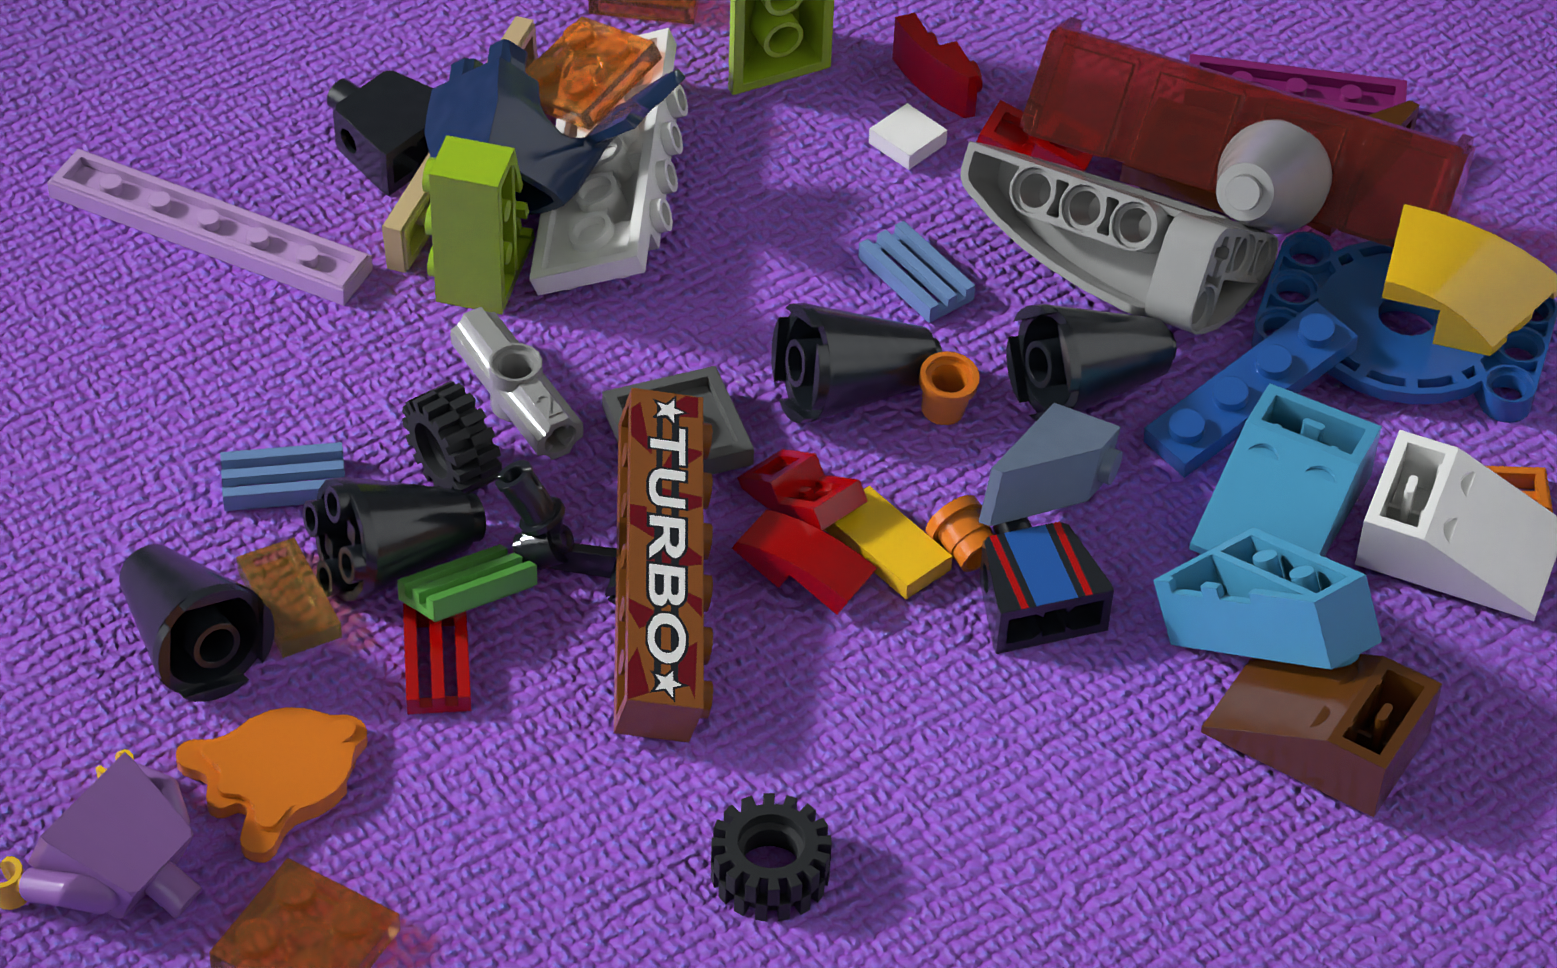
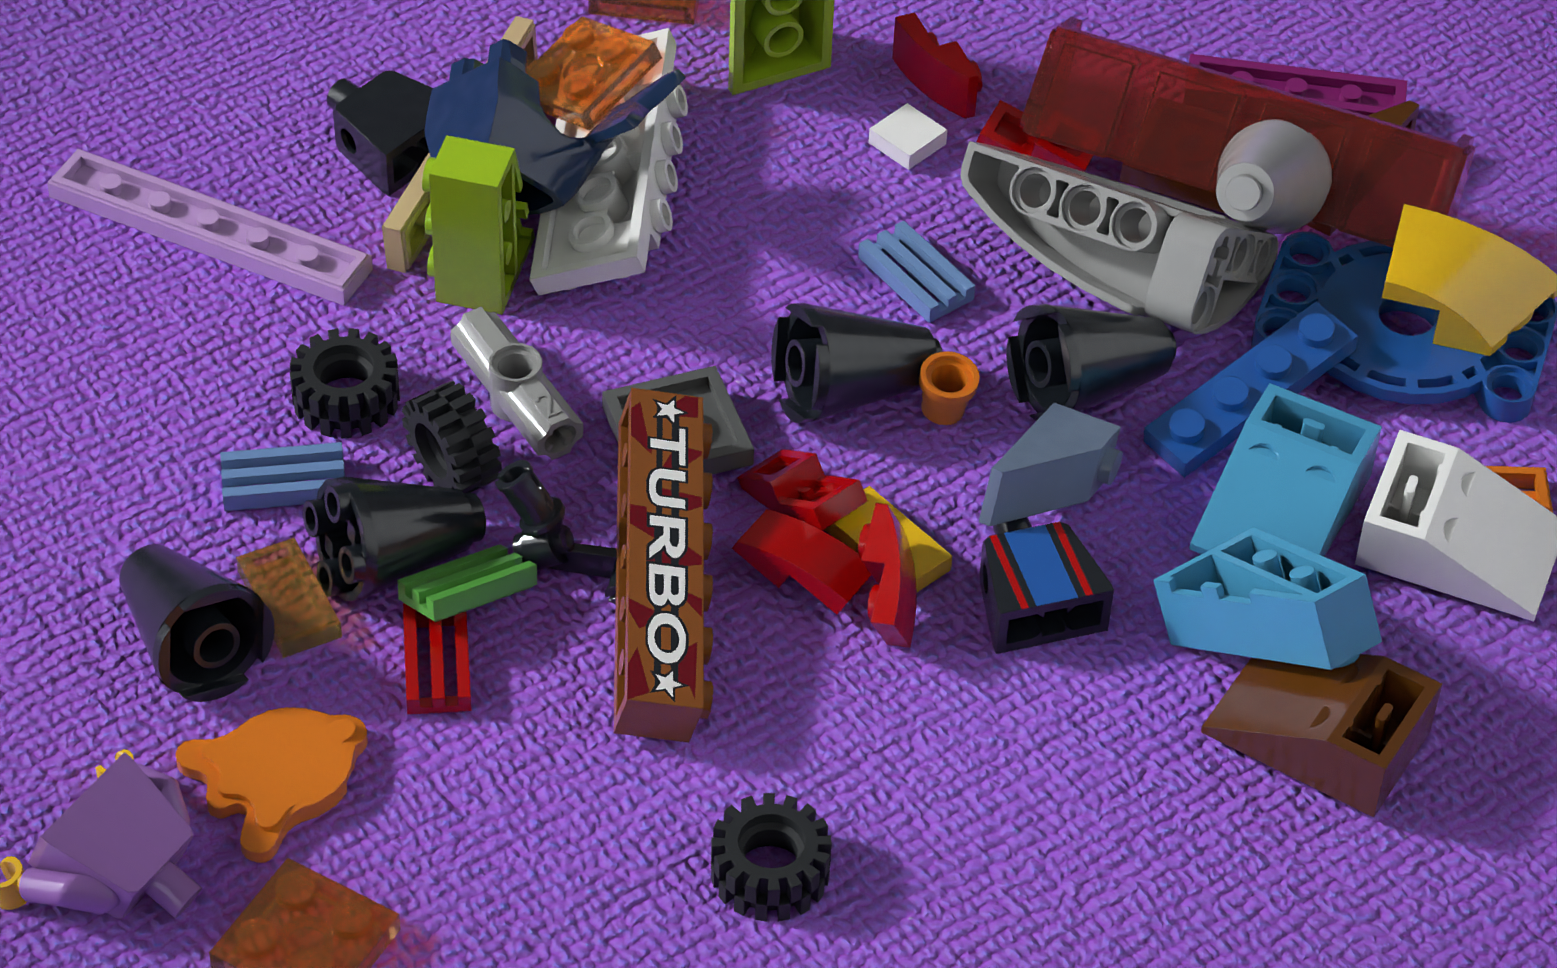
orange piece [925,495,994,572] -> none
none -> black tyre [290,328,400,438]
none -> red slope [858,503,917,648]

